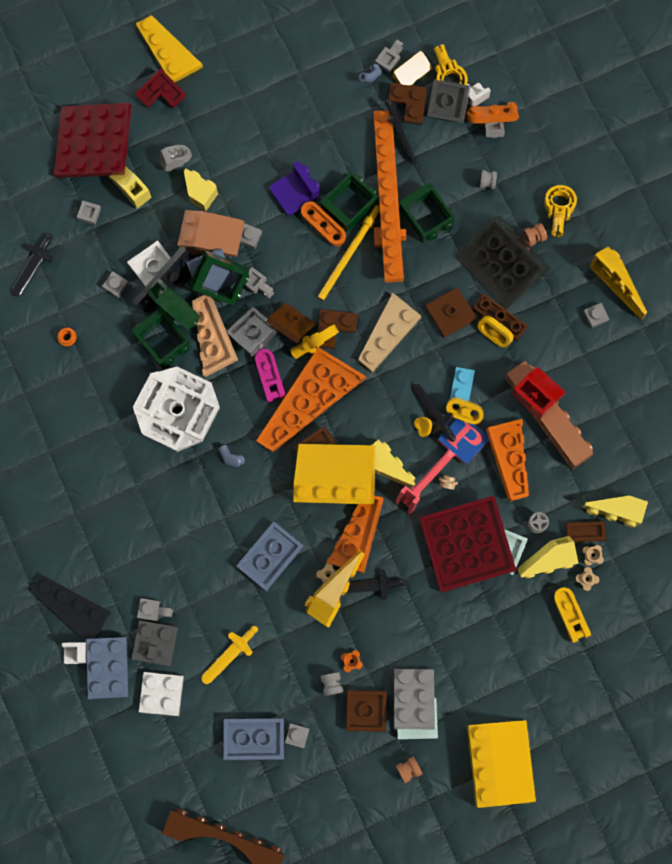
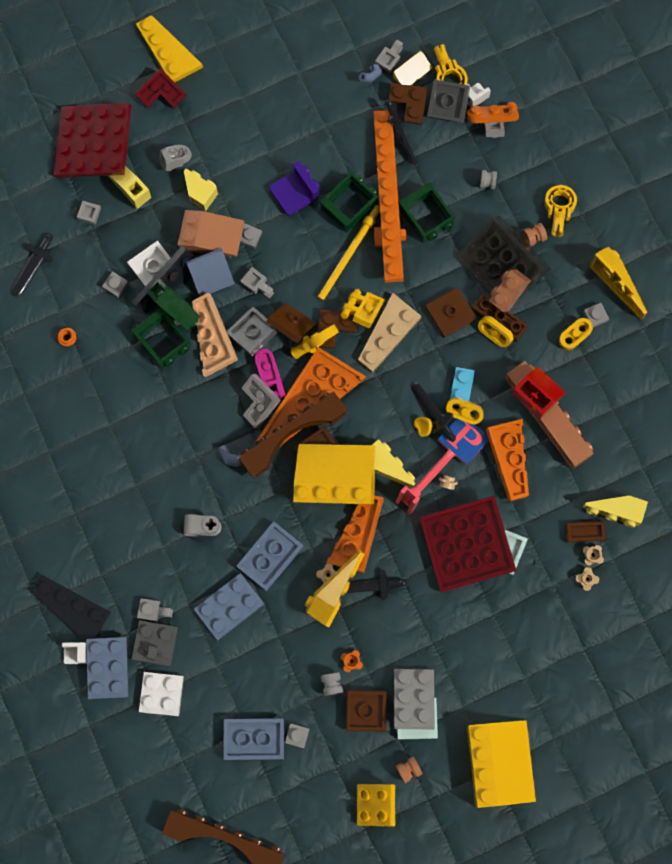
white piece [133,367,220,452] -> none
dark green window [190,250,249,306] -> none
yellow sword [201,626,258,684] -> none
orange plate [301,201,346,247] -> none
light yellow slope [517,536,578,578] -> none
light grey wheel [528,512,549,534] -> none
yellow plate [553,587,591,643] -> none
none -> light grey piece [183,514,222,536]
none -> sand blue plate [194,573,265,641]
none -> reddish brown arch [239,392,347,480]
none -> light grey plate [242,374,281,428]
none -> yellow plate [341,289,385,329]
none -> yellow plate [357,784,395,827]
none -> nougat brick [489,270,531,312]
none -> yellow plate [559,318,593,350]

